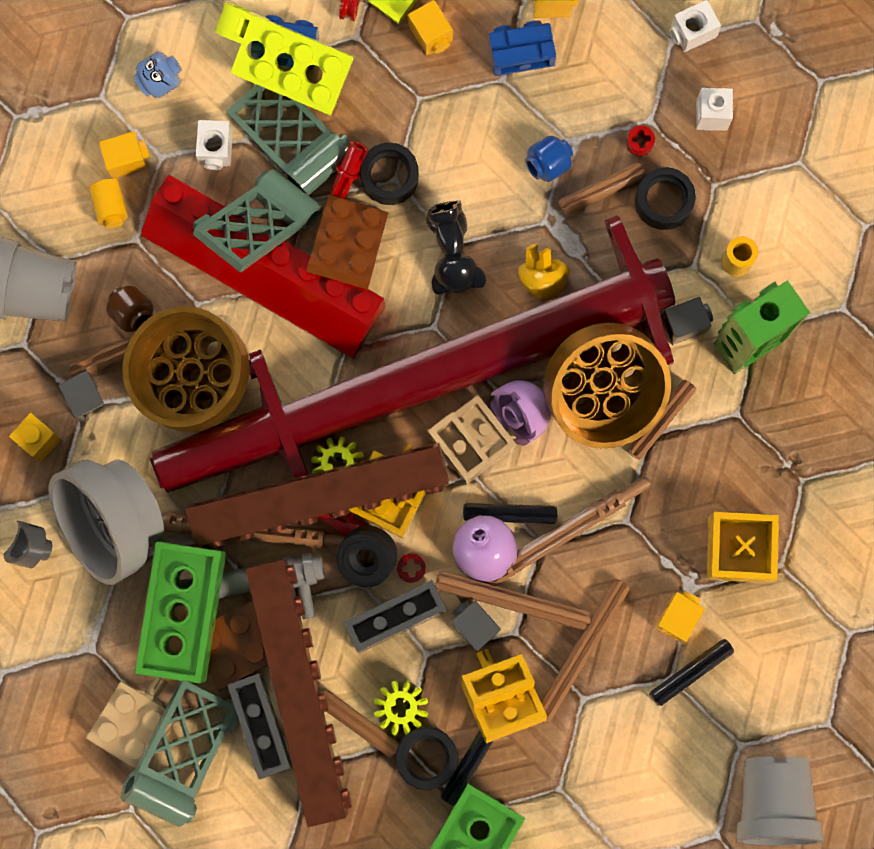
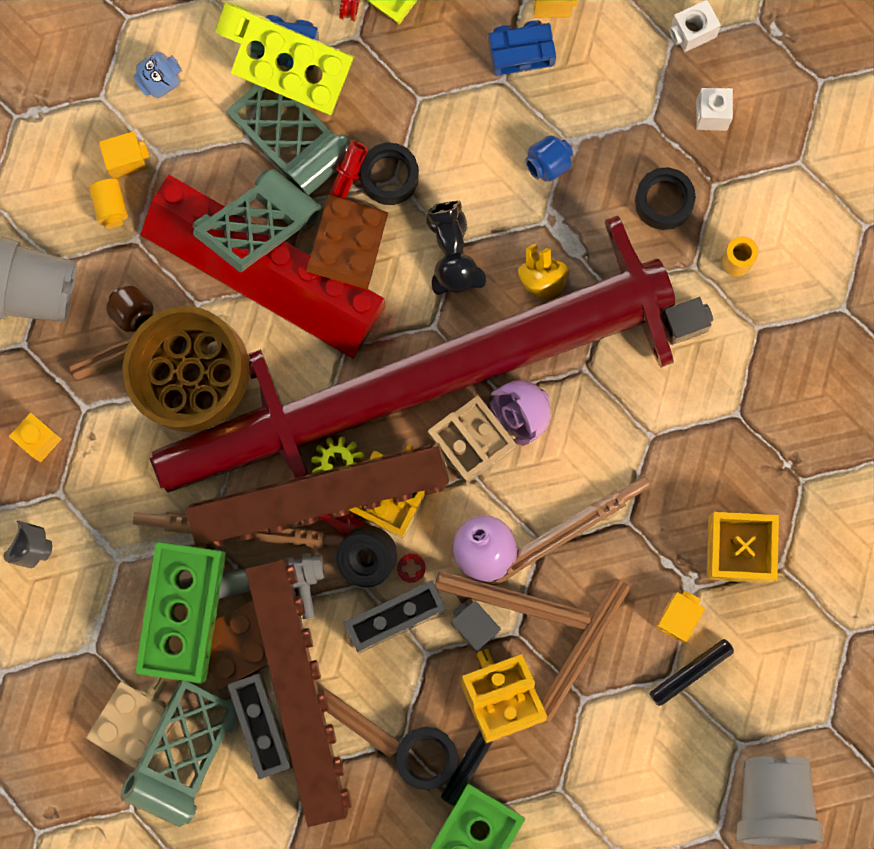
light grey wheel [49,459,164,585] -> none
dark grey panel [59,370,104,423] -> none
white brick [196,120,233,170] -> none
neon yellow gear [374,680,428,735] -> none
yellow brick [408,0,453,56] -> none
black axle [463,503,558,524] -> none
pearl gold wheel [544,323,671,448] -> none
medium nougat axle [559,163,646,216] -> none
red bush [626,125,655,157] -> none
medium nougat axle [627,379,696,460] -> none
bright green brick [714,280,811,374] -> none

